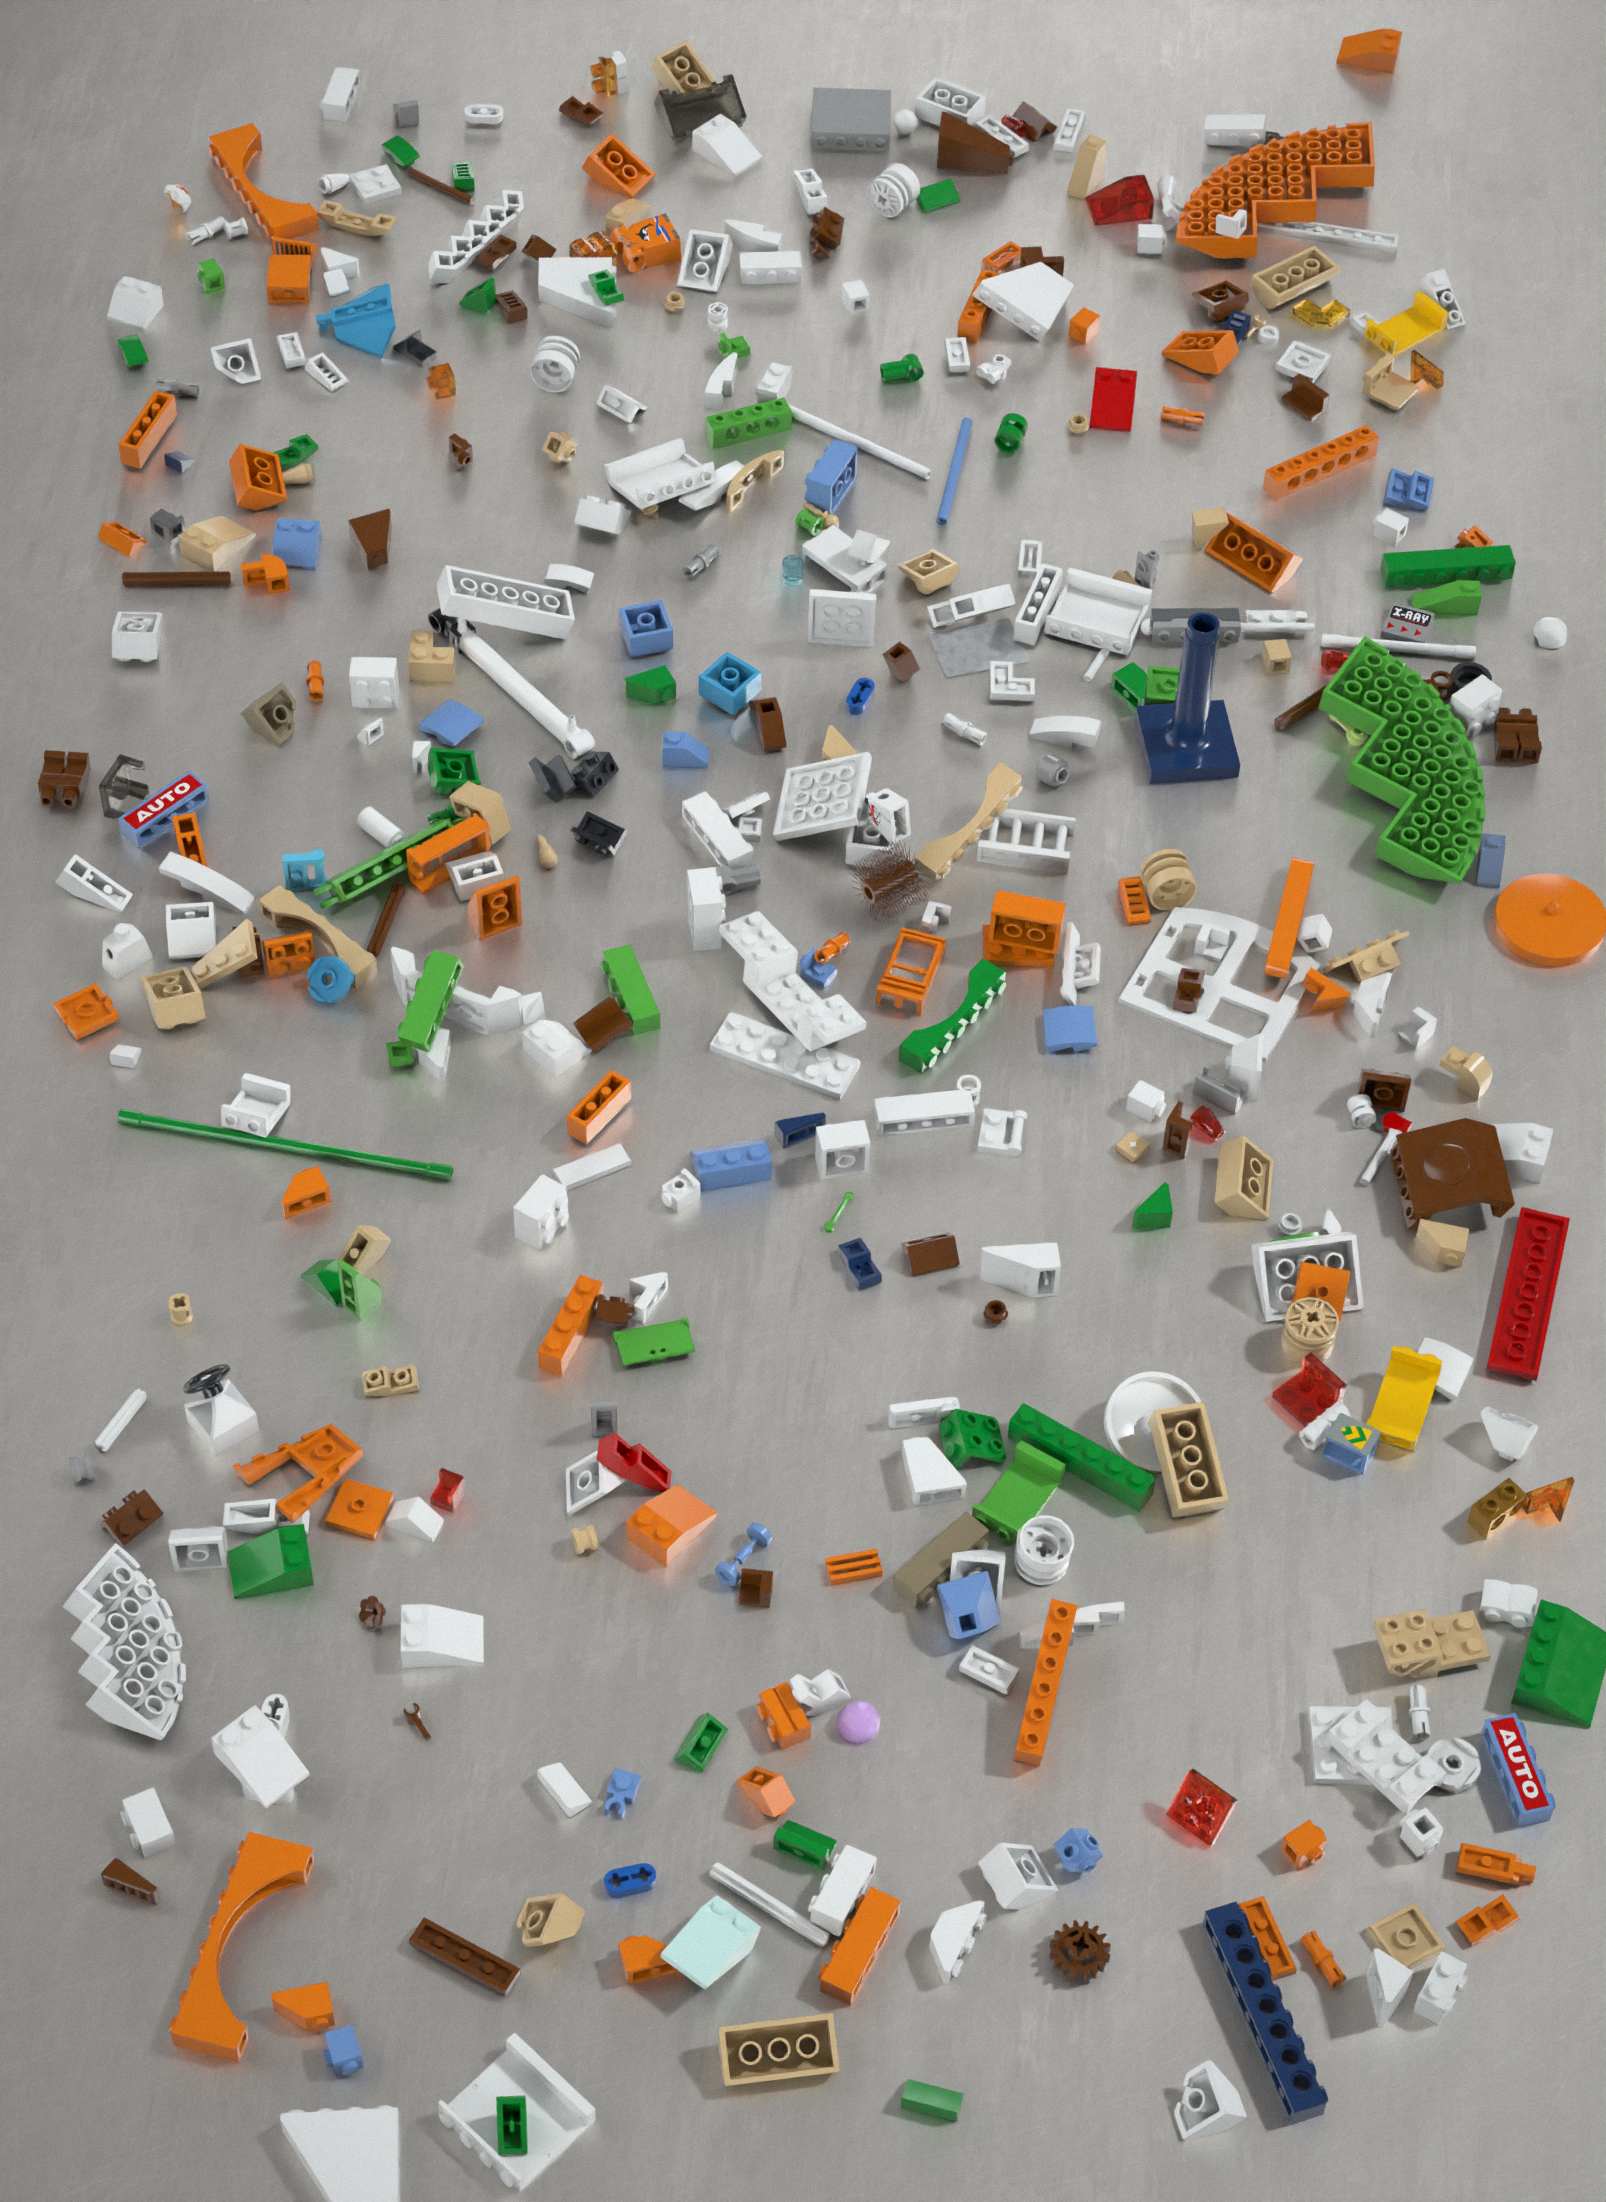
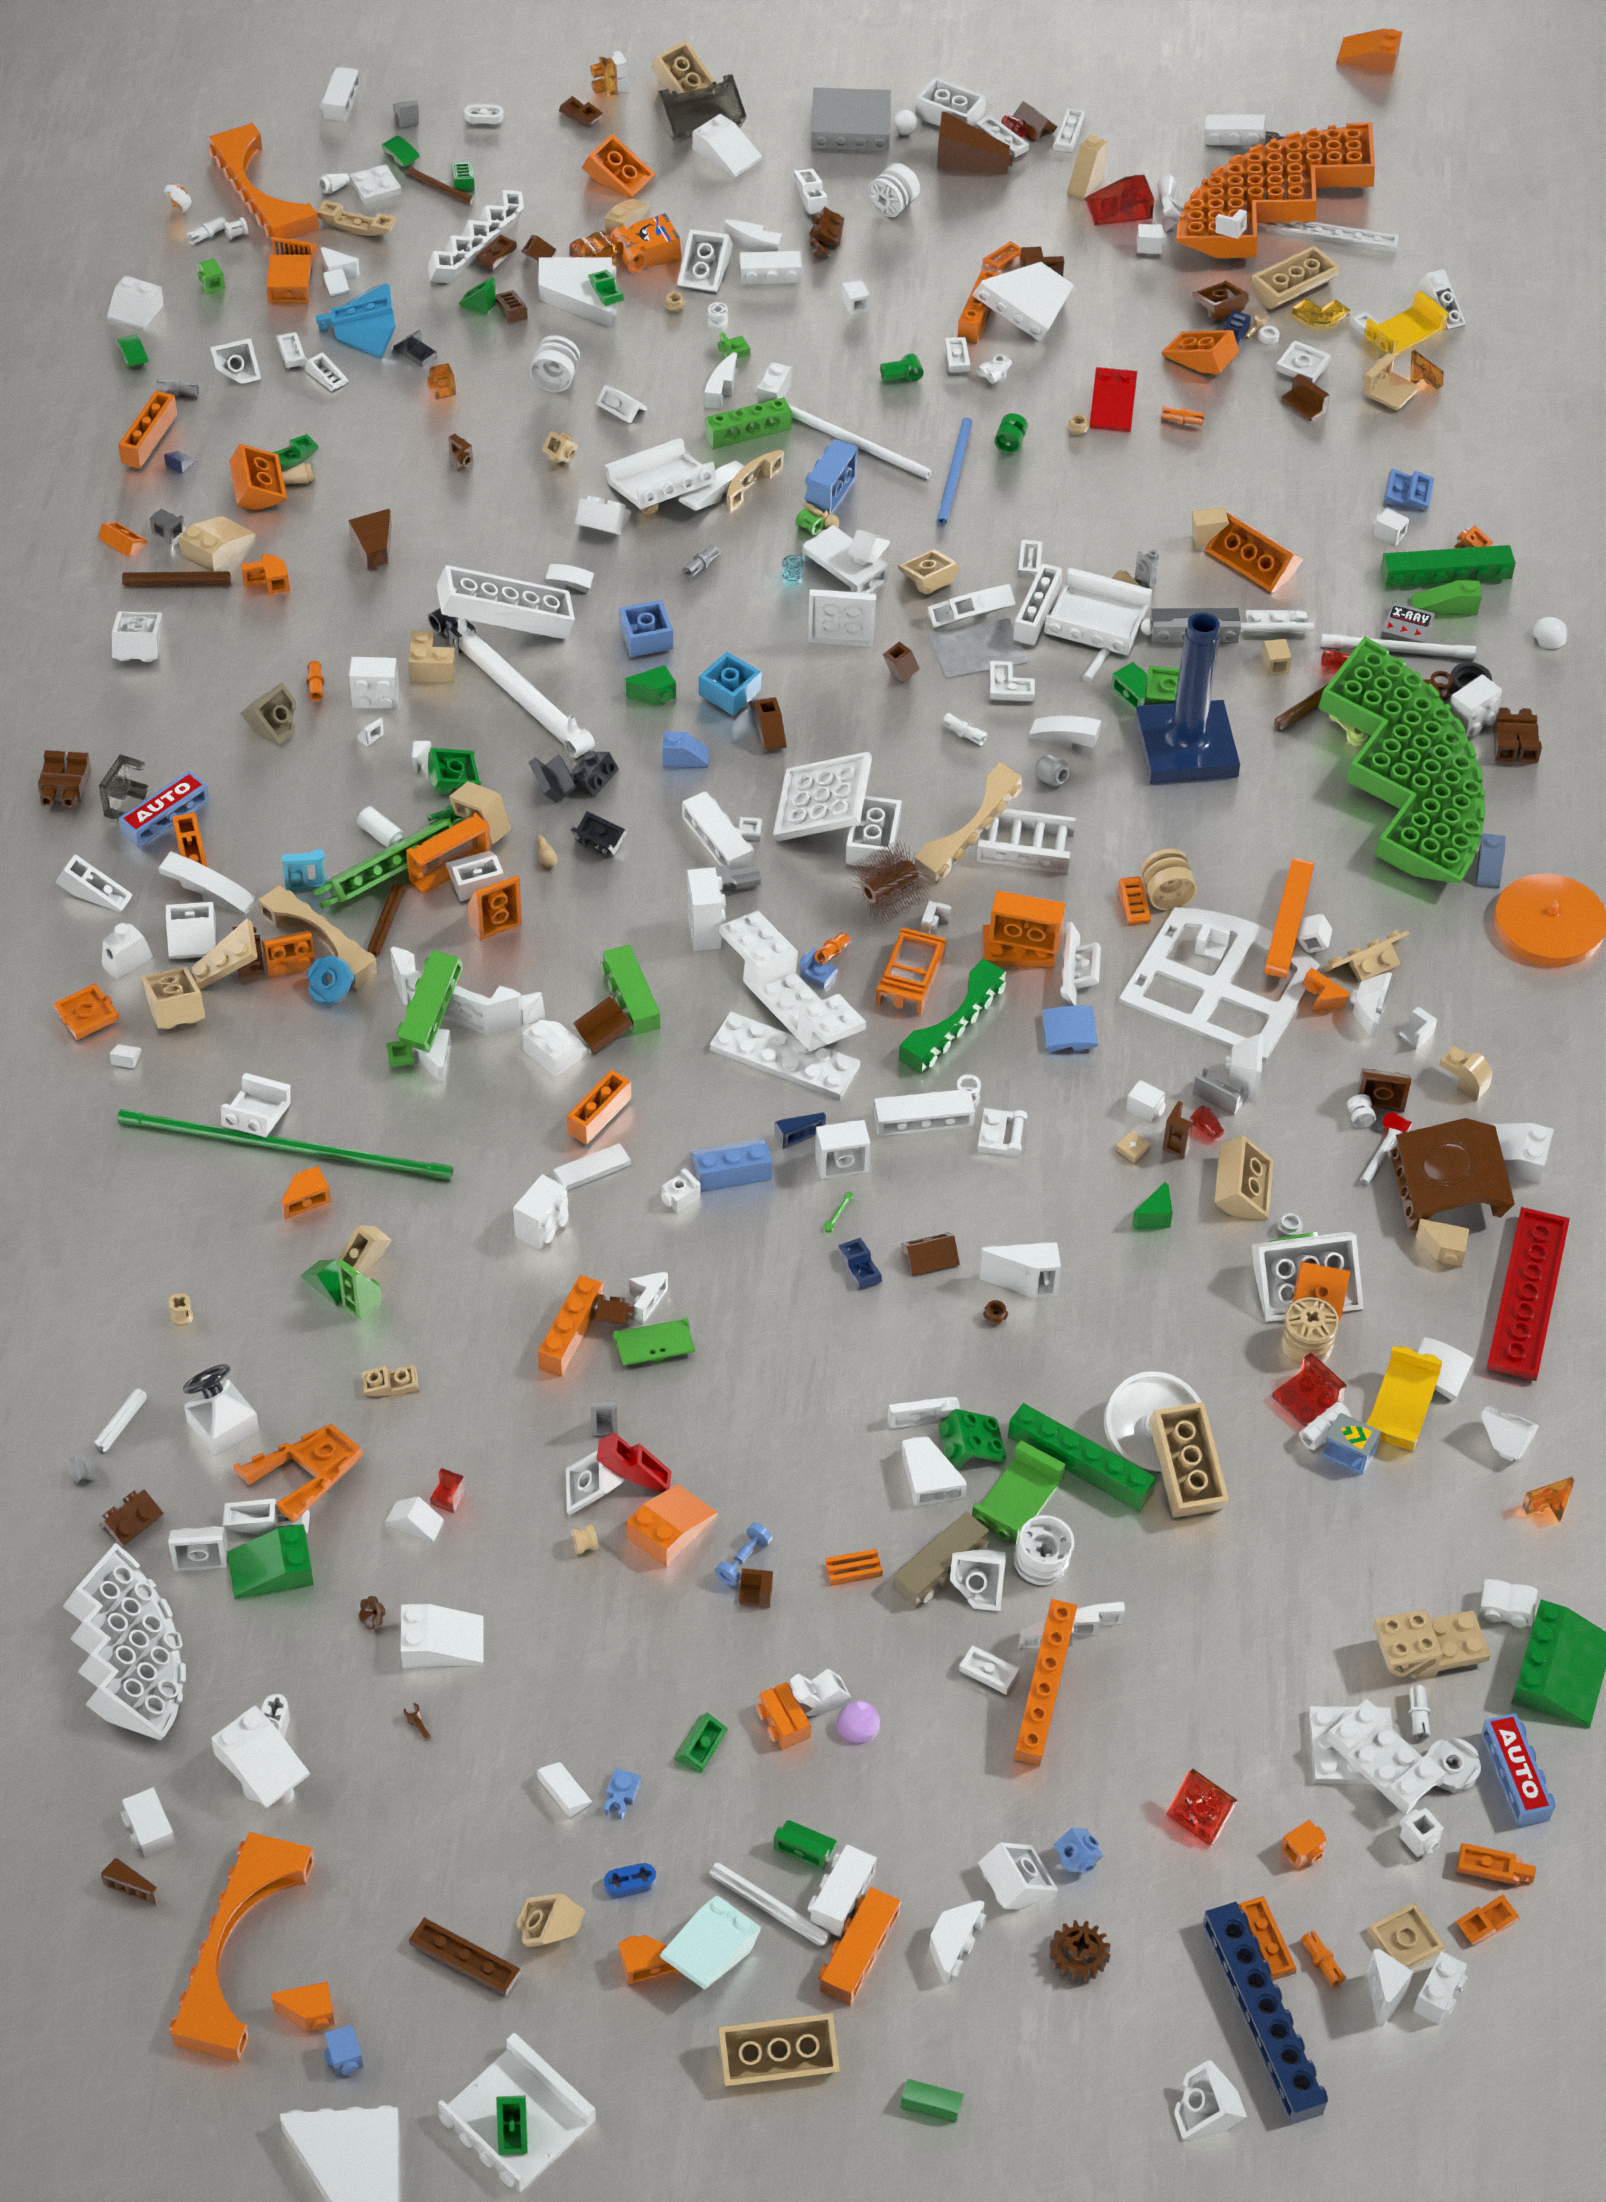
medium blue slope [273,518,322,570] -> none
orange plate [325,1478,394,1540] -> none
medium blue slope [418,699,484,747] -> none
white plate [721,792,770,818] -> none
orange slope [735,1766,796,1817] -> none
tan slope [821,725,858,761] -> none
blue beam [846,678,875,715] -> none
white torso [865,789,911,845] -> none
green slope [916,179,960,213] -> none
medium blue slope [937,1571,1001,1639] -> none
orange brick [1068,307,1101,344] -> none
reddish brown slope [1173,968,1205,1013] -> none
orange brick [1263,425,1379,501] -> none
white slope [1320,1210,1341,1235] -> none
pearl gold brick [1467,1478,1527,1539] -> none

